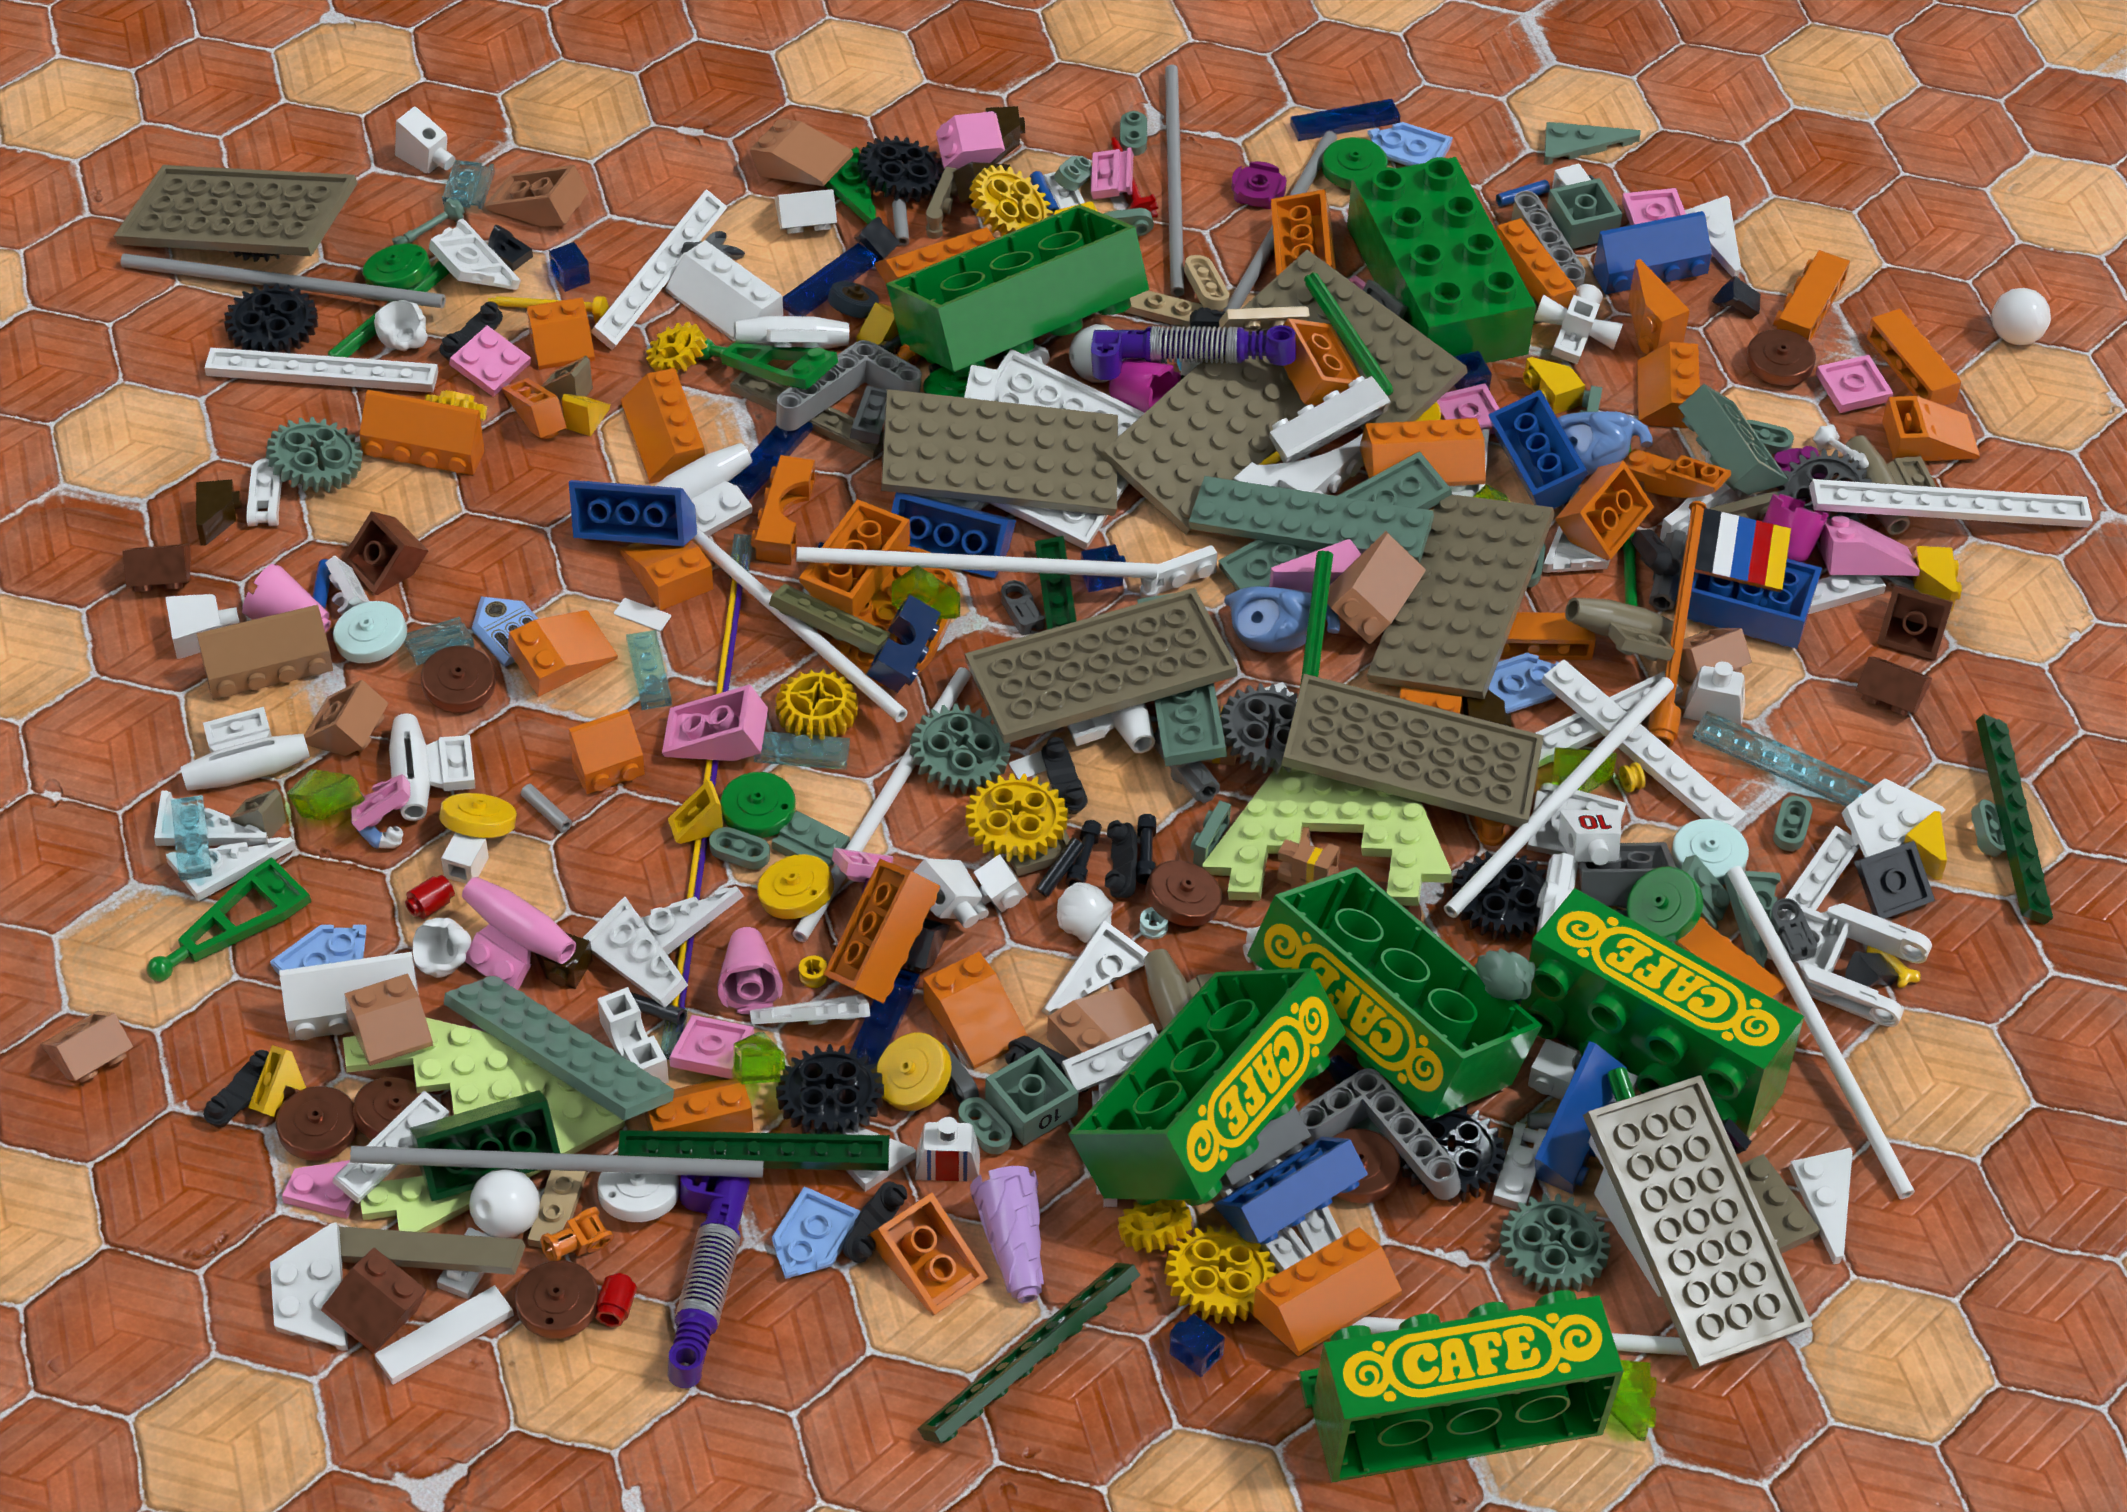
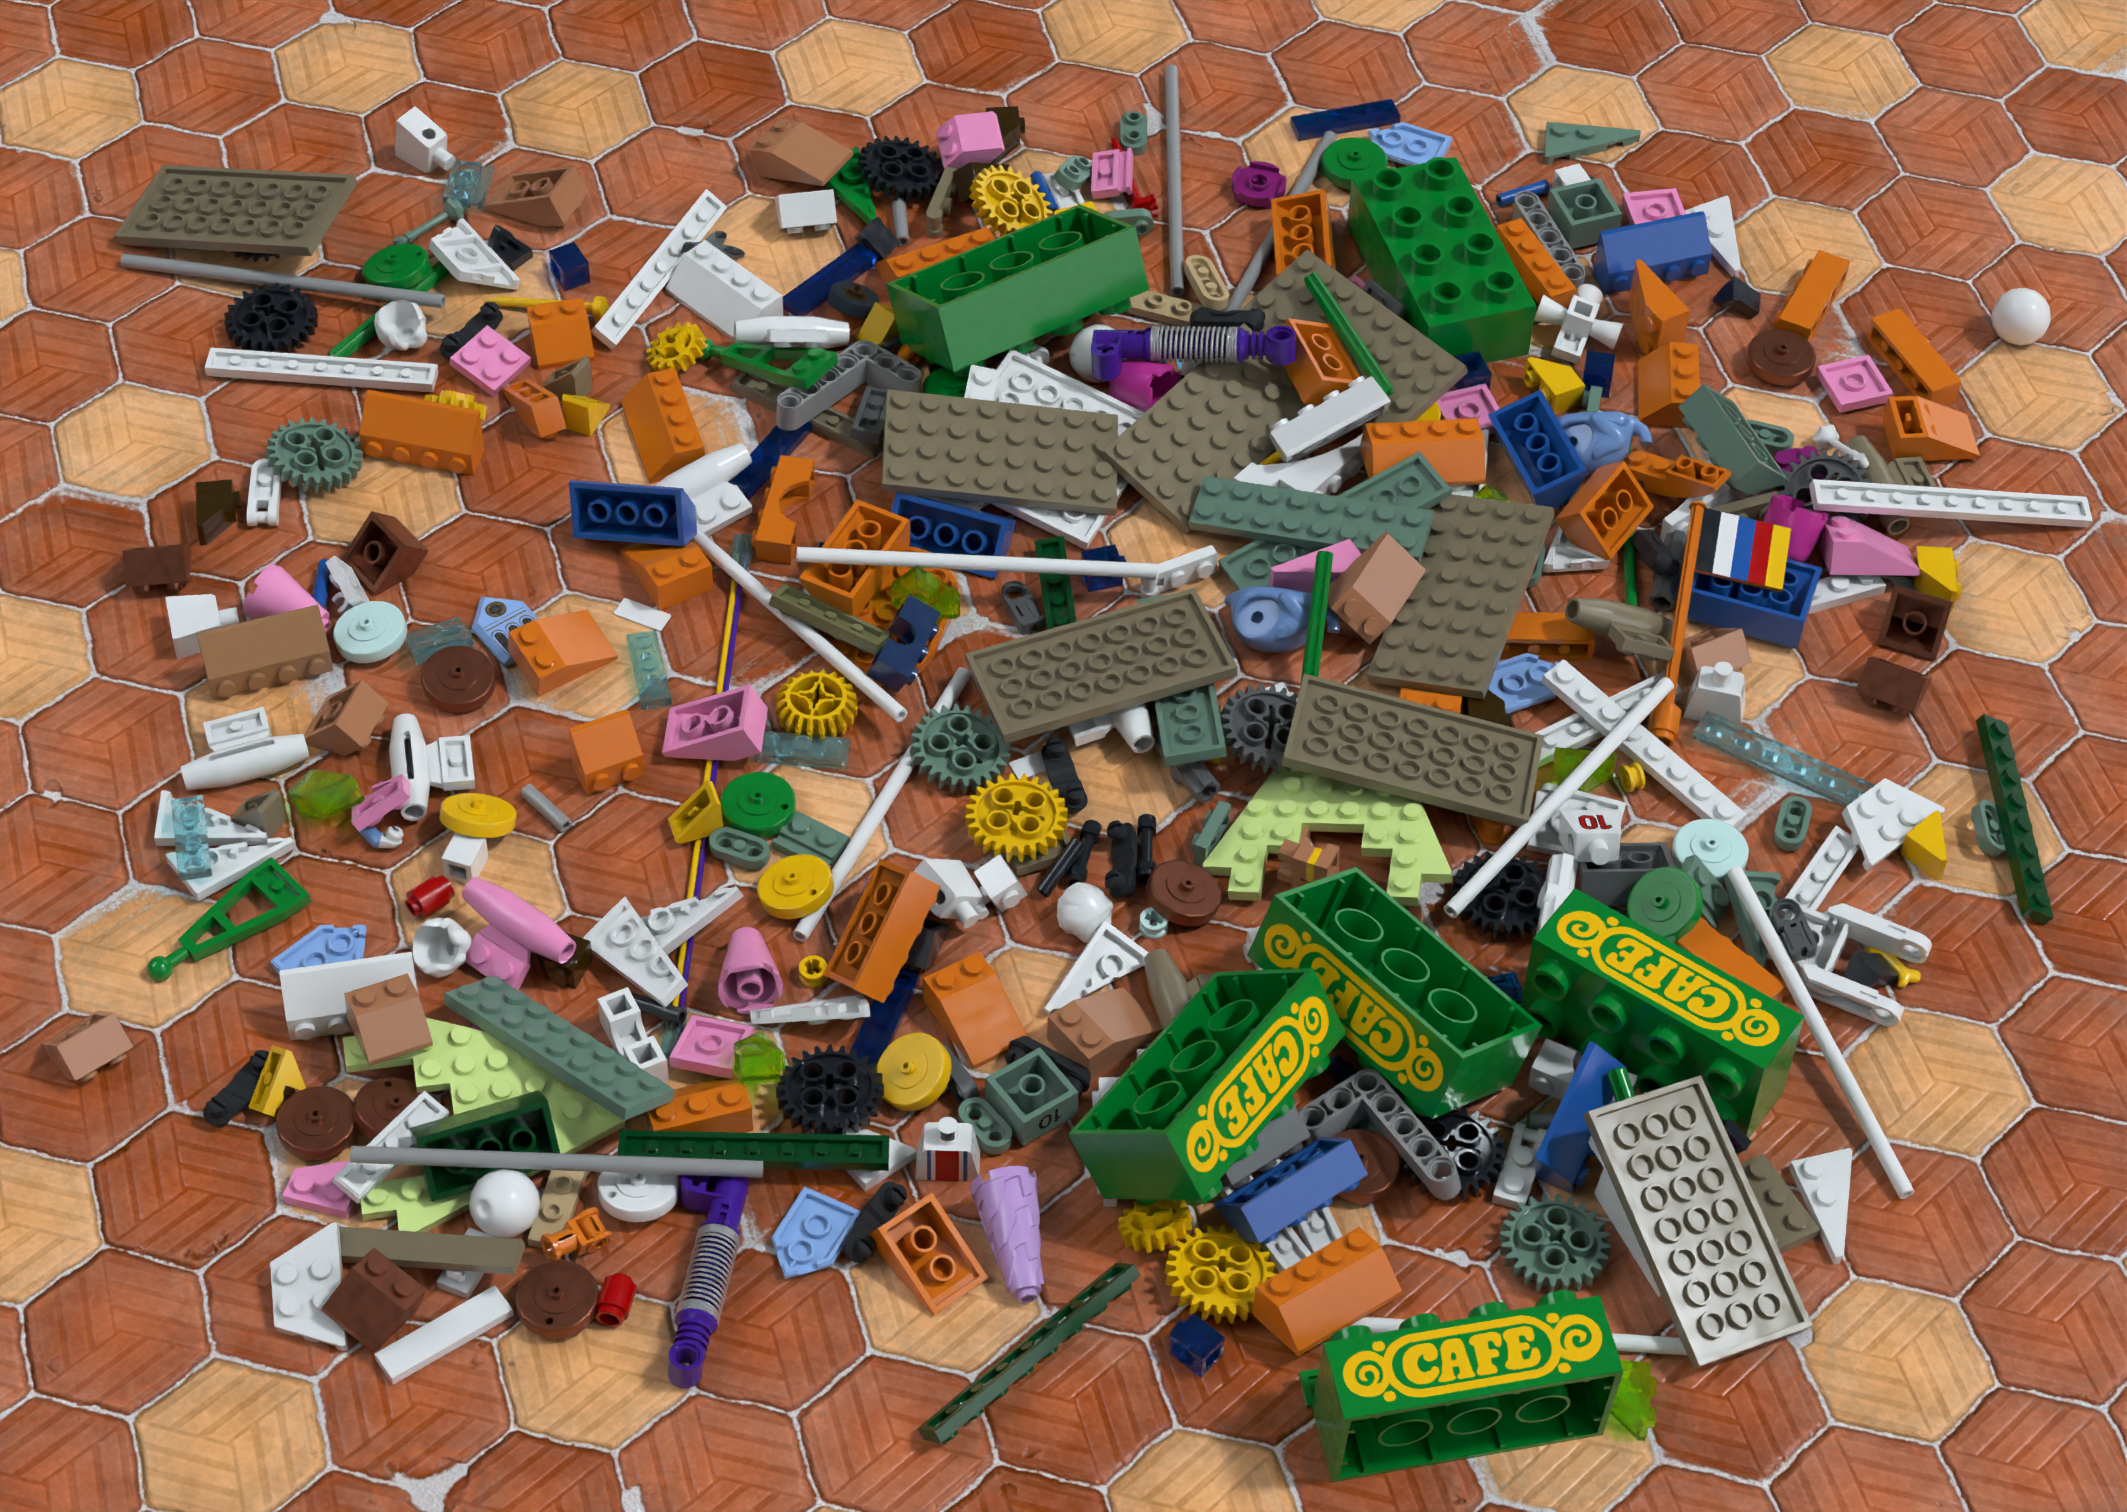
bright pink wing [832,848,893,882] -> none
white plate [1061,1023,1158,1093] -> none
tan plate [1219,306,1310,332] -> none
sand green hair [1475,948,1535,1000] -> none
black plate [1854,841,1935,919] -> none
none -> clear blue brick [1582,350,1615,398]

